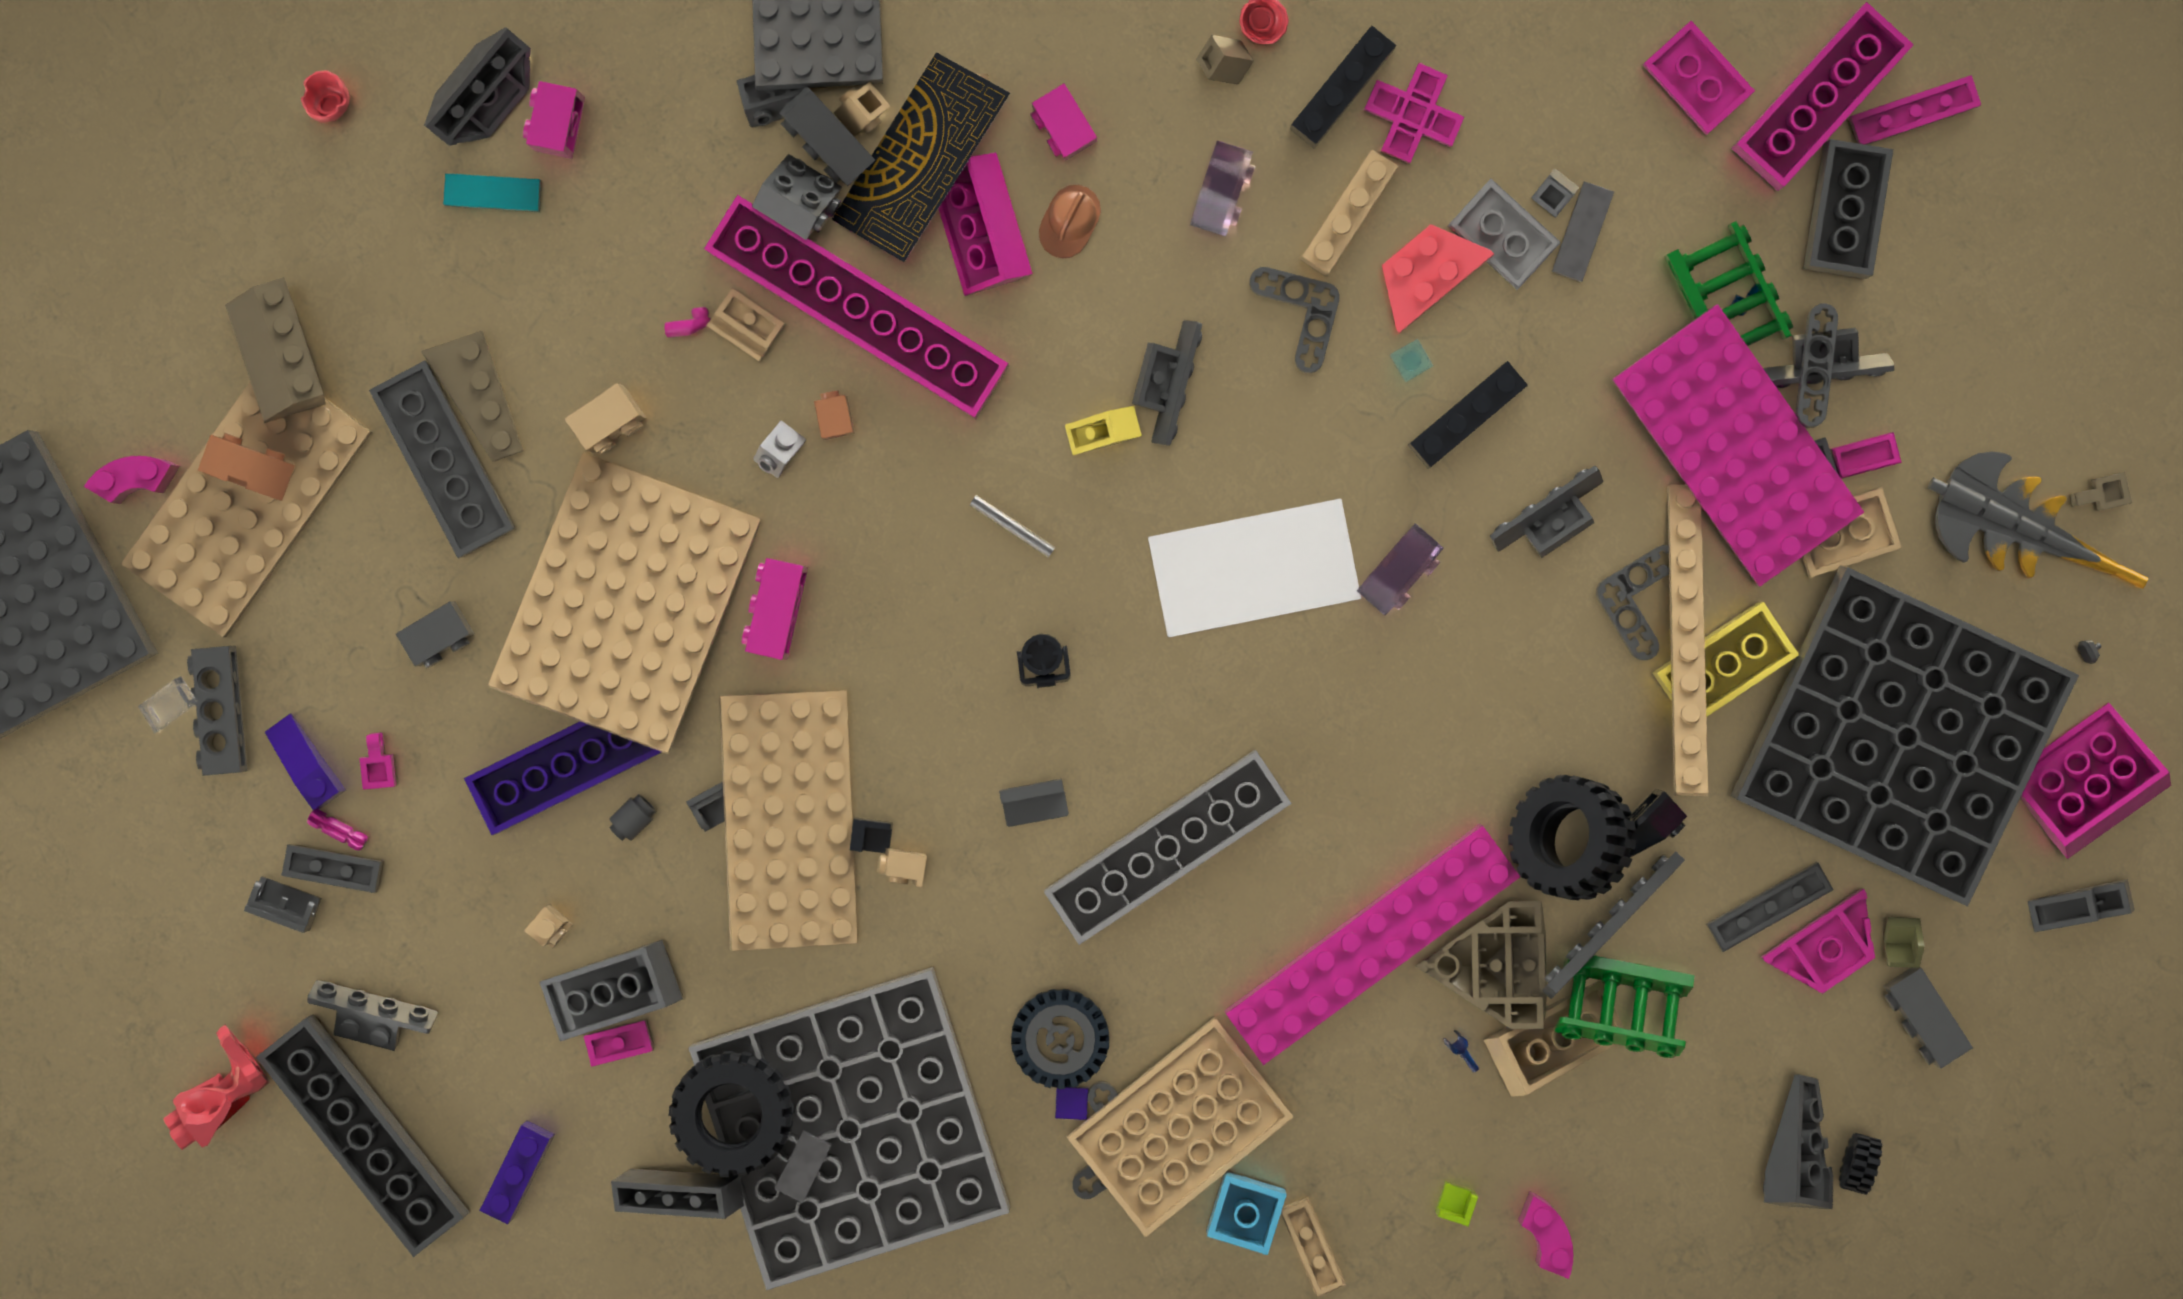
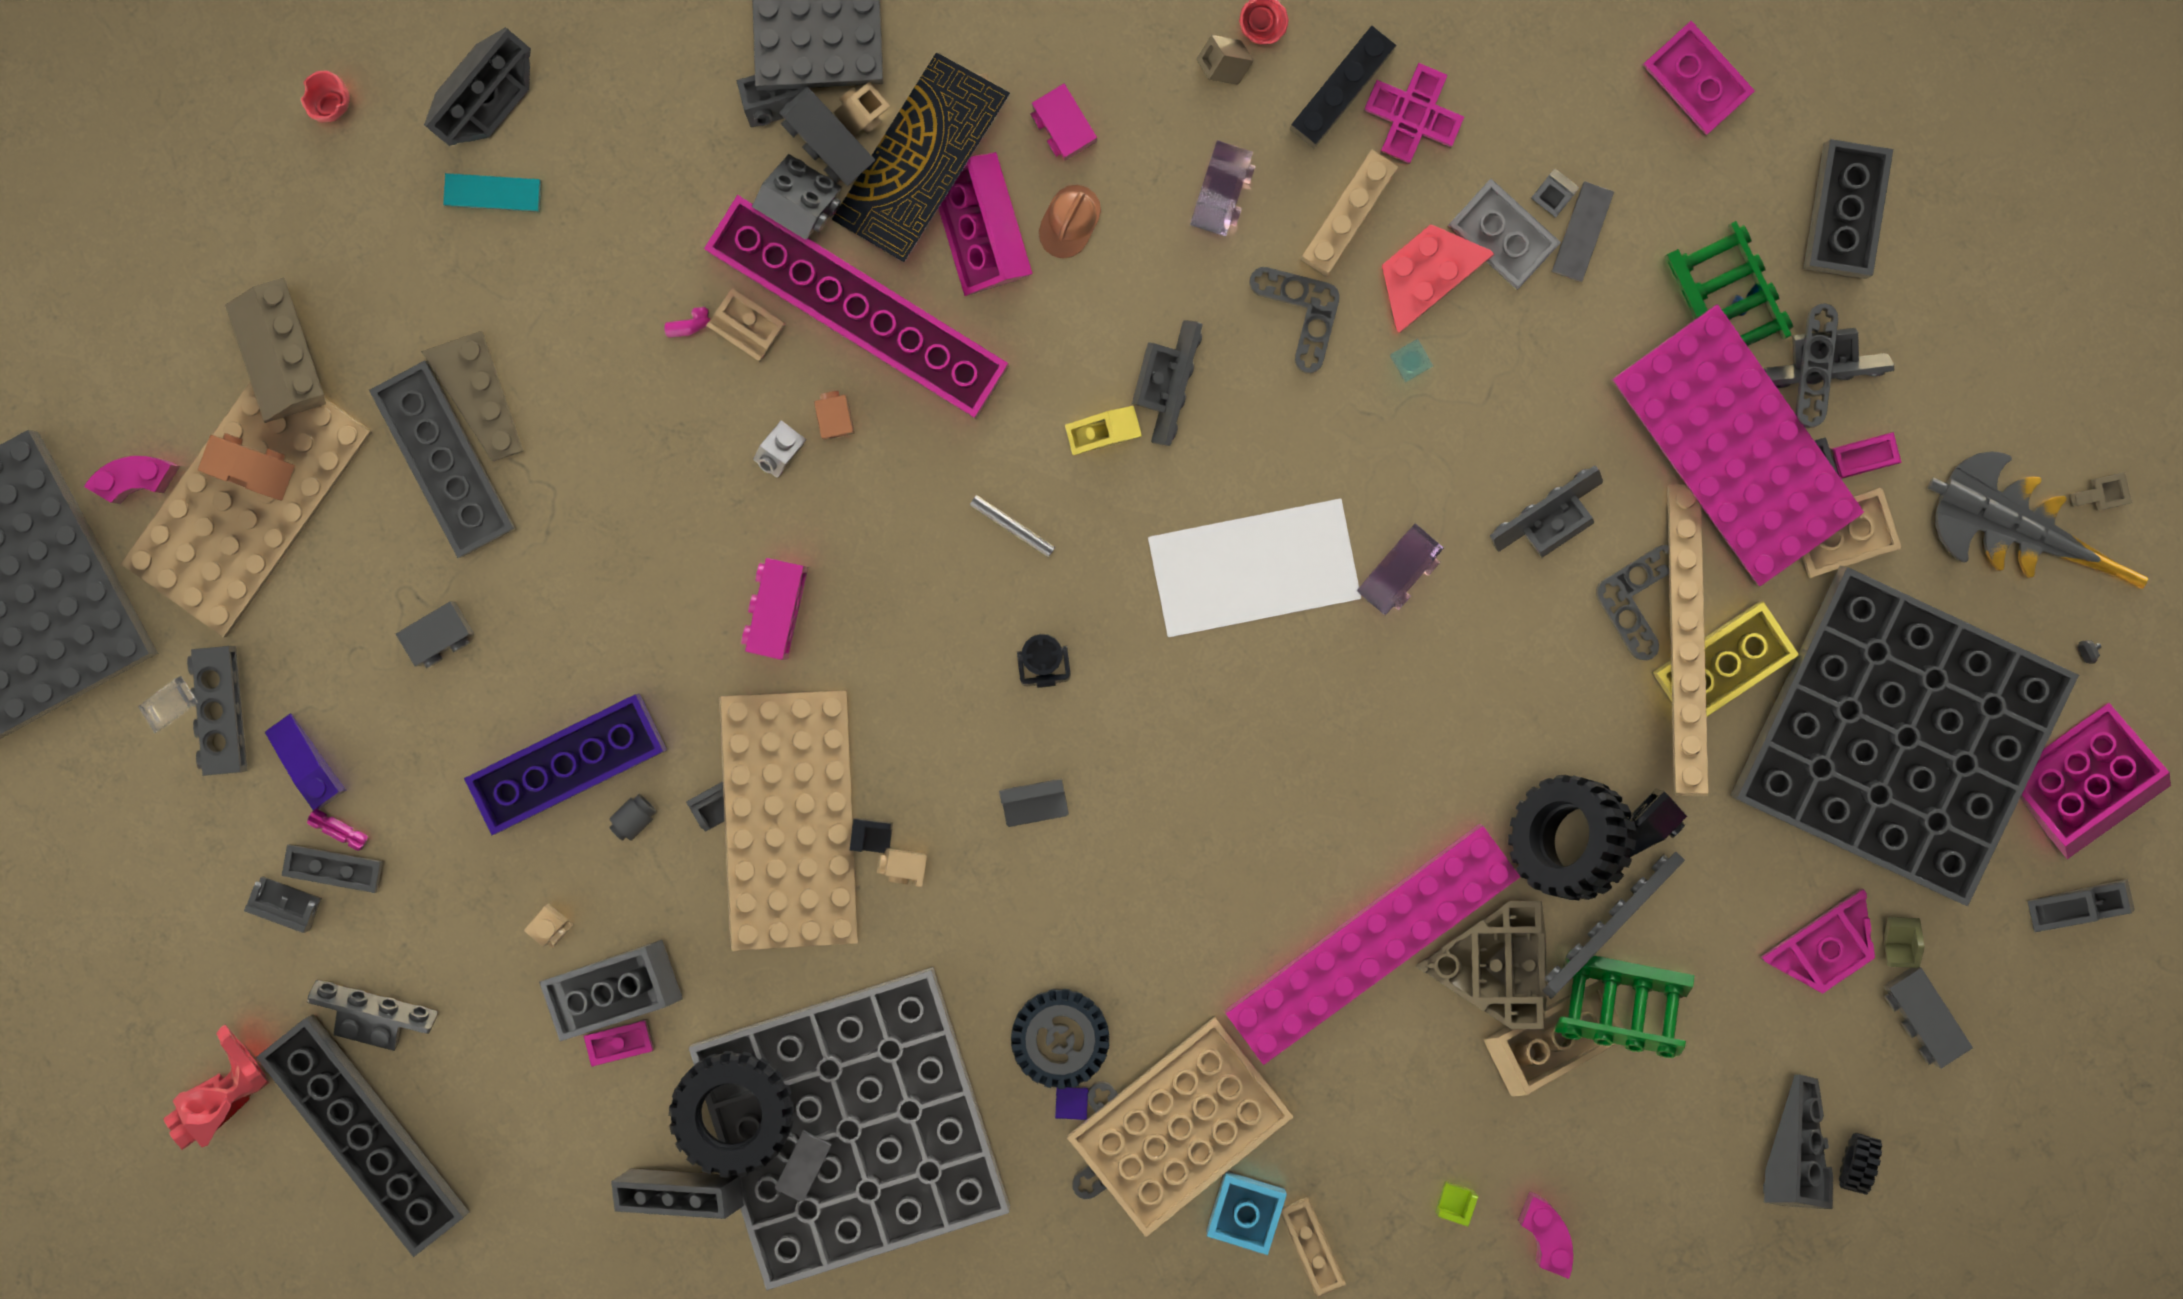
dark pink plate [359,733,396,790] -> none
dark purple brick [479,1120,555,1224] -> none
tan plate [488,453,761,754] -> none
dark pink brick [523,81,585,159] -> none
tan brick [565,383,646,454] -> none
light grey brick [1044,750,1292,945] -> none
black brick [1408,361,1528,469] -> none
clear blue hand [1444,1030,1479,1073] -> none
dark grey tile [1706,862,1834,952] -> none
dark pink brick [1731,2,1914,191] -> none
dark pink plate [1849,75,1981,145] -> none

